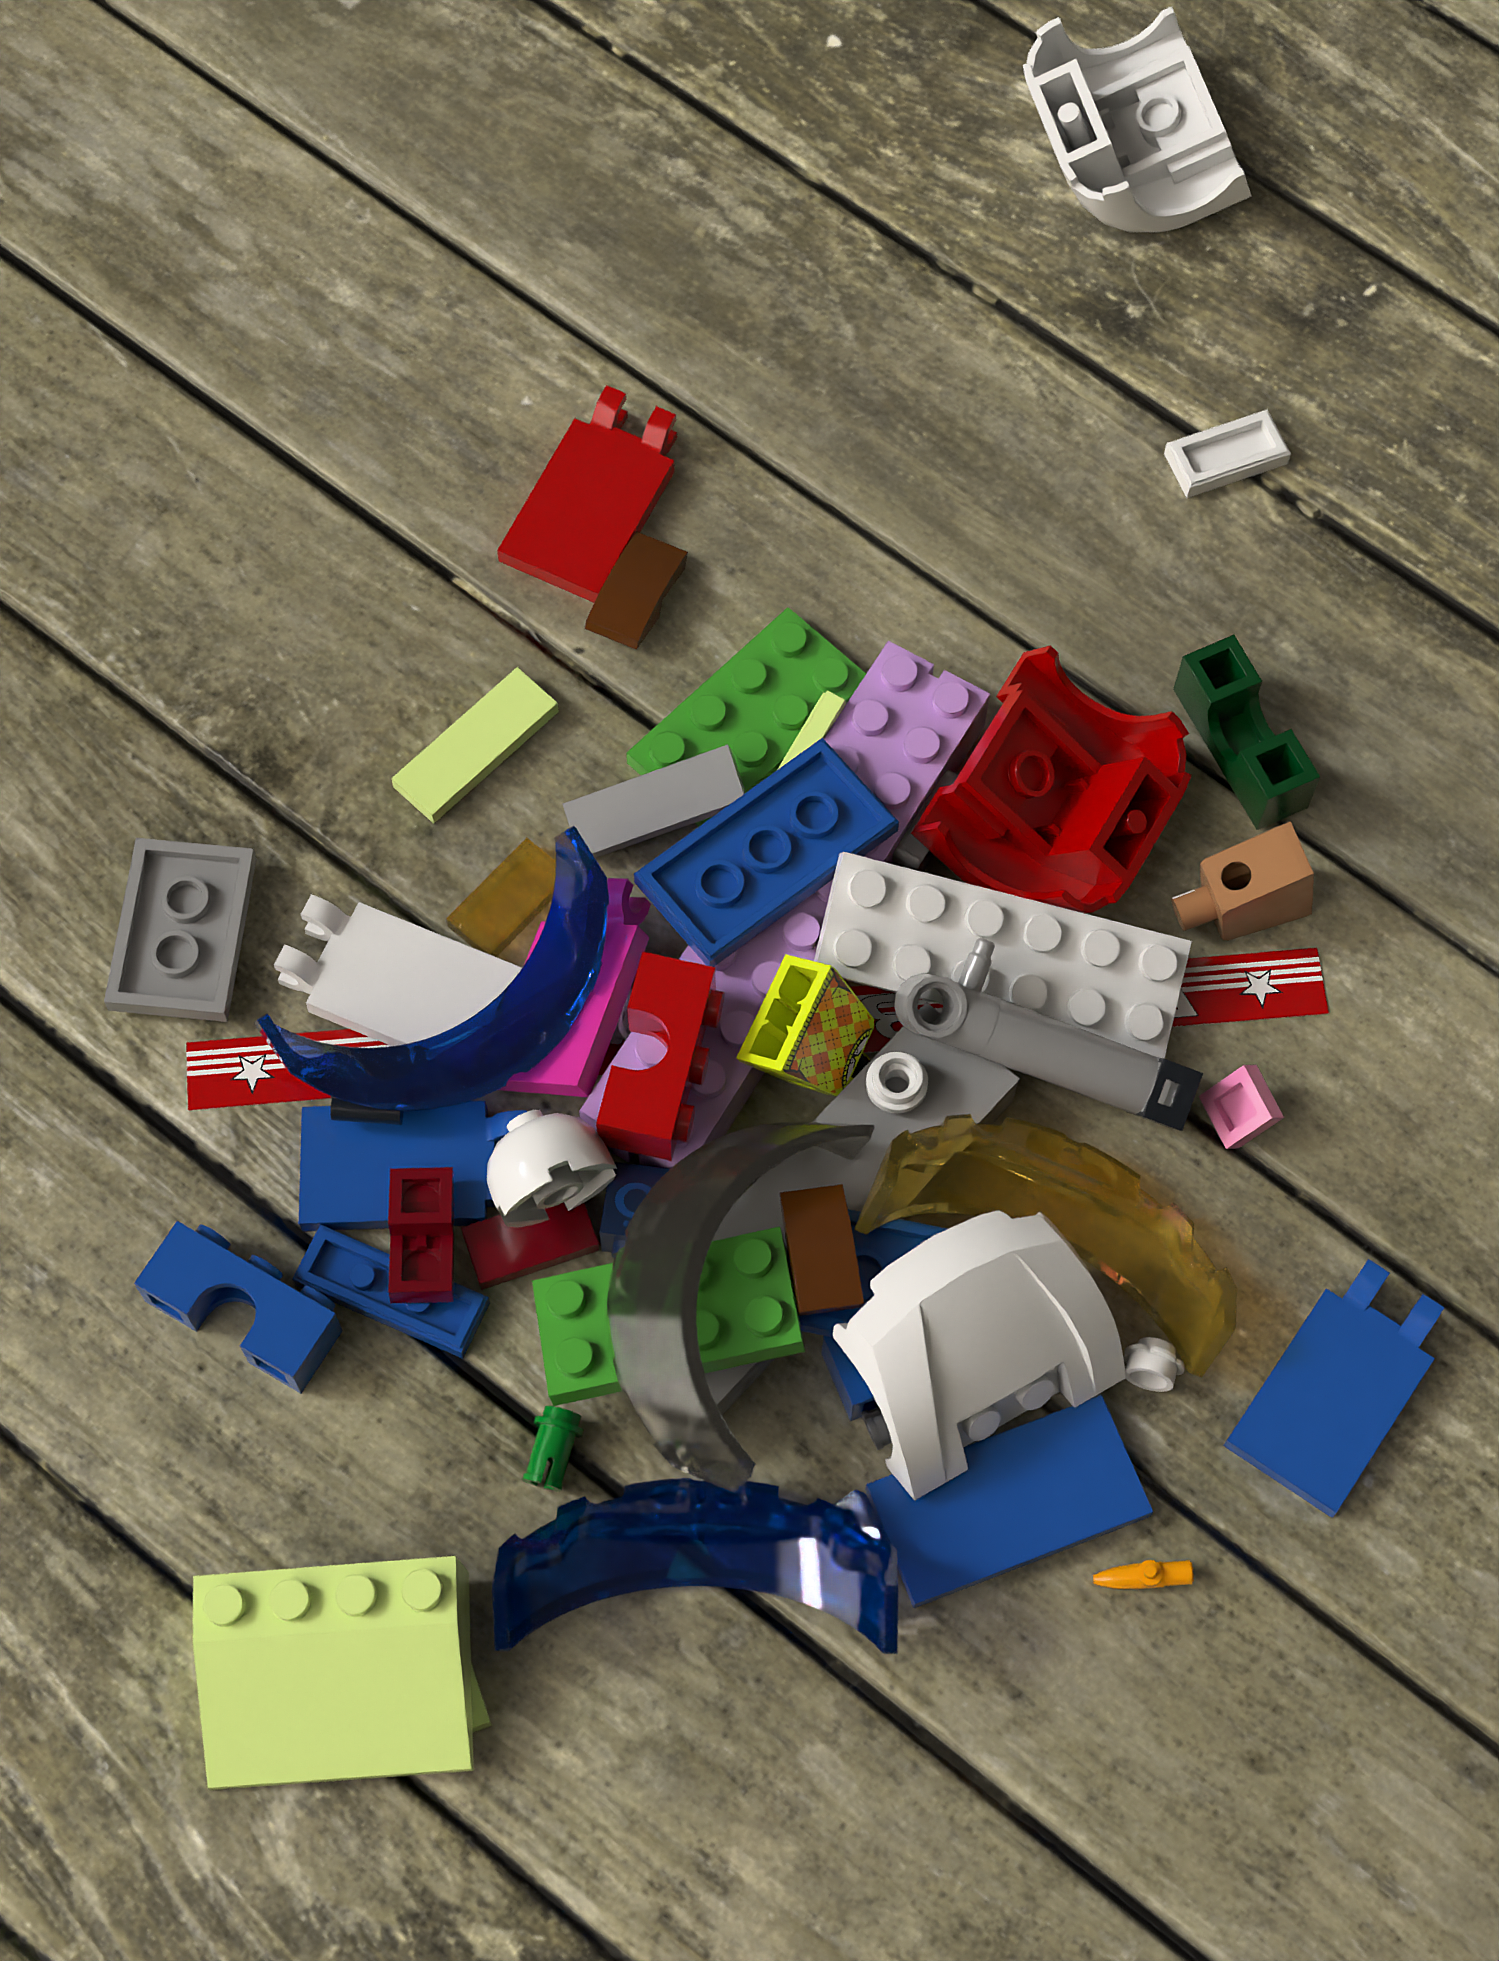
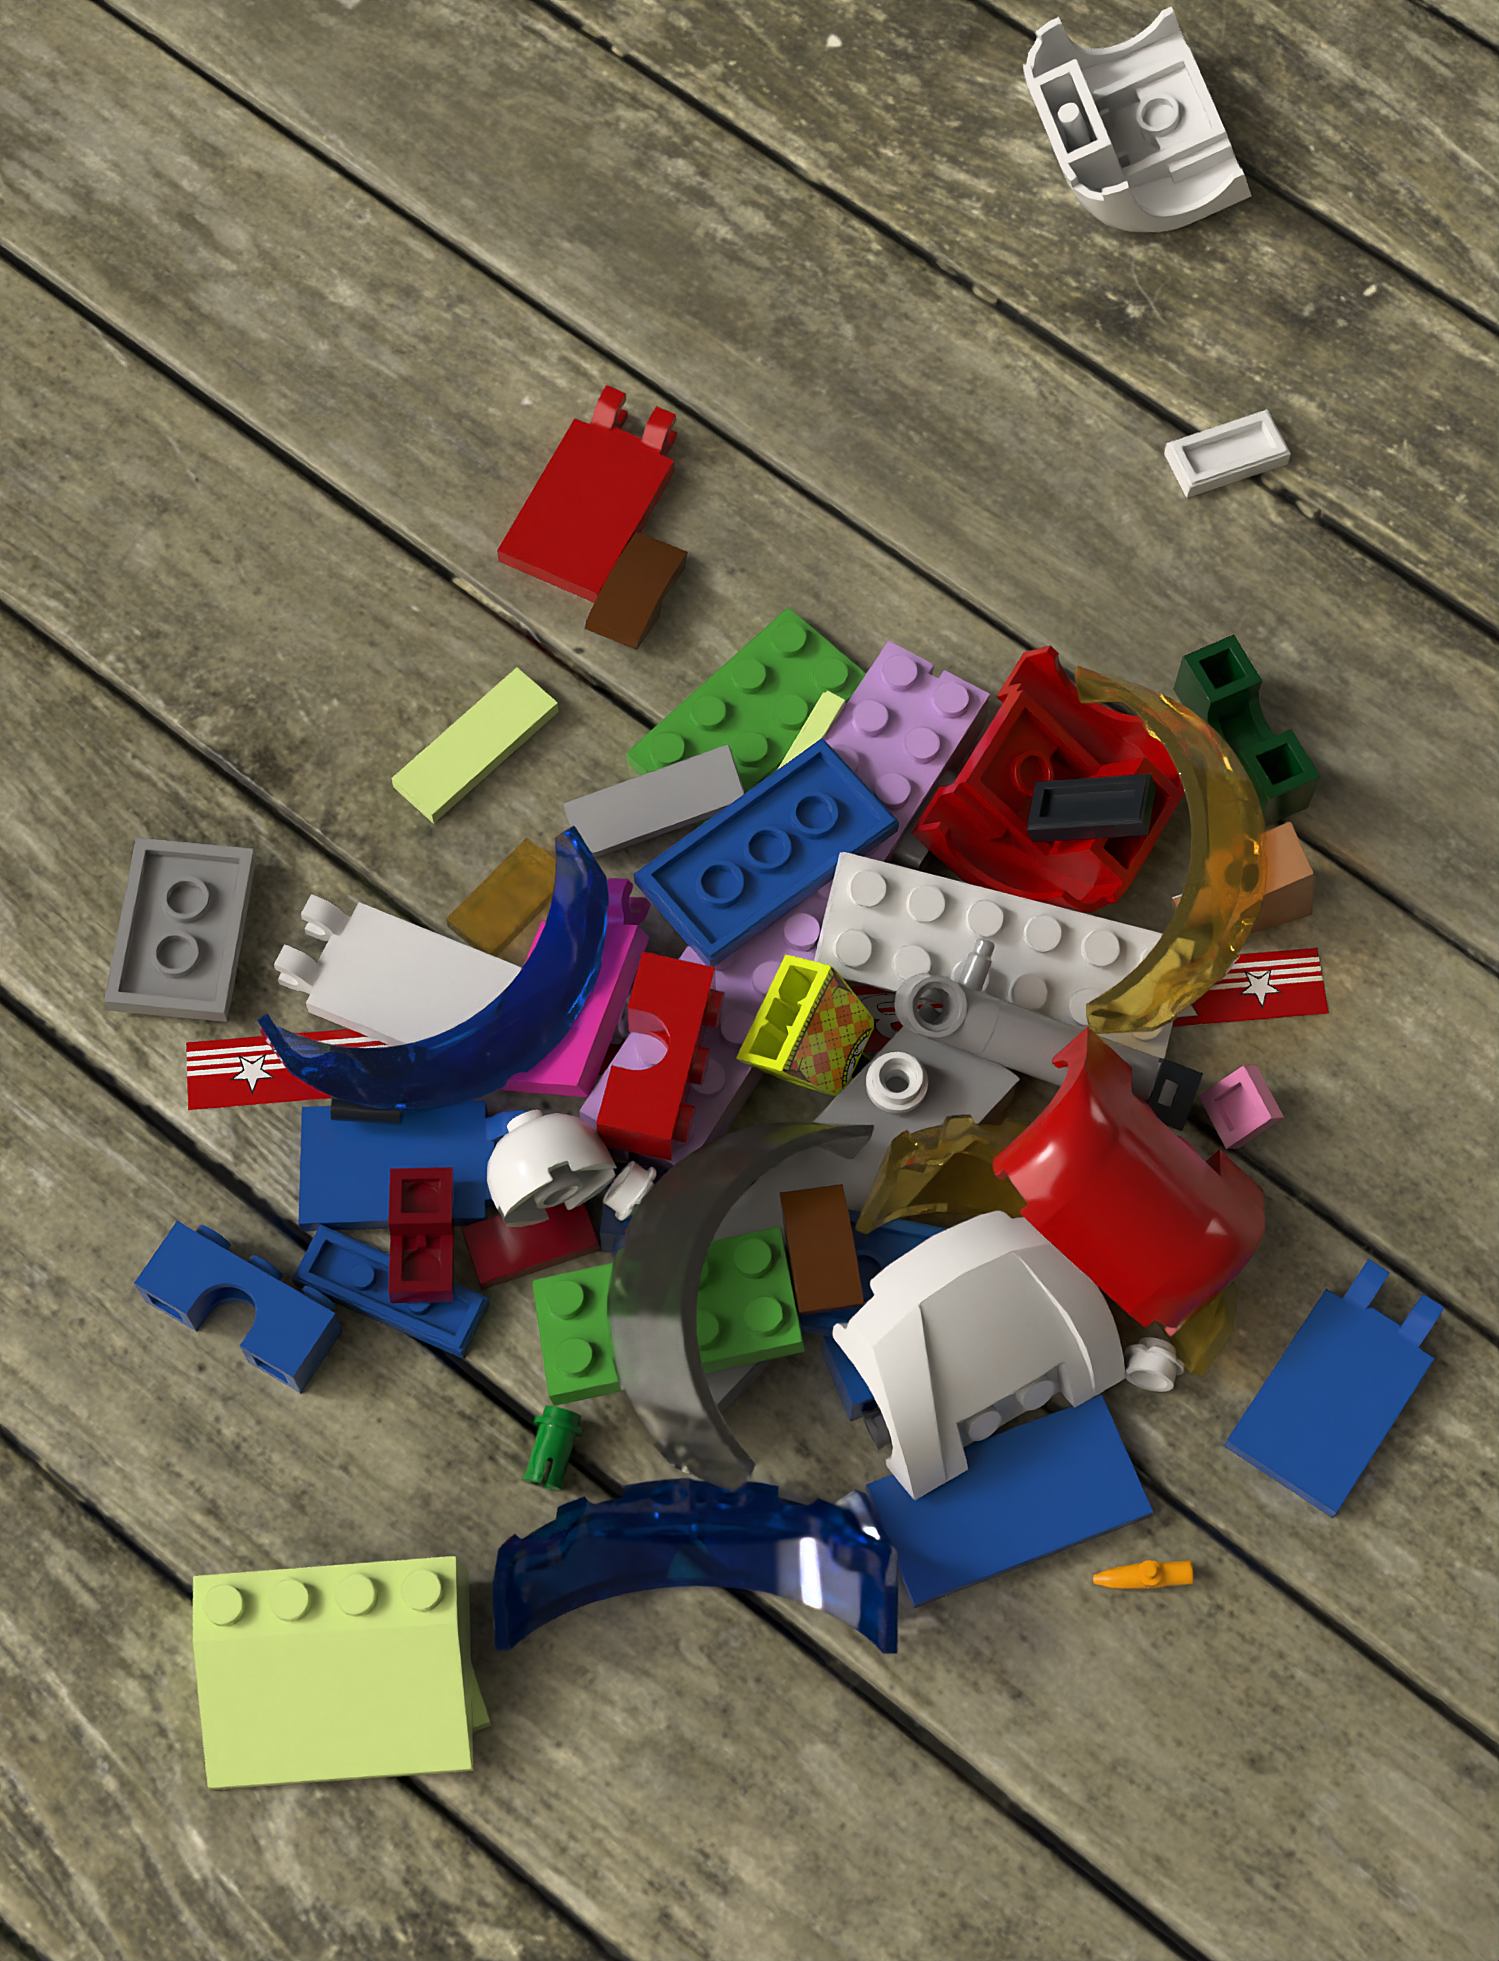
none -> white plate [603,1161,660,1221]
none -> red piece [992,1026,1265,1337]
none -> black tile [1026,774,1156,842]
none -> clear yellow windscreen [1075,666,1268,1034]

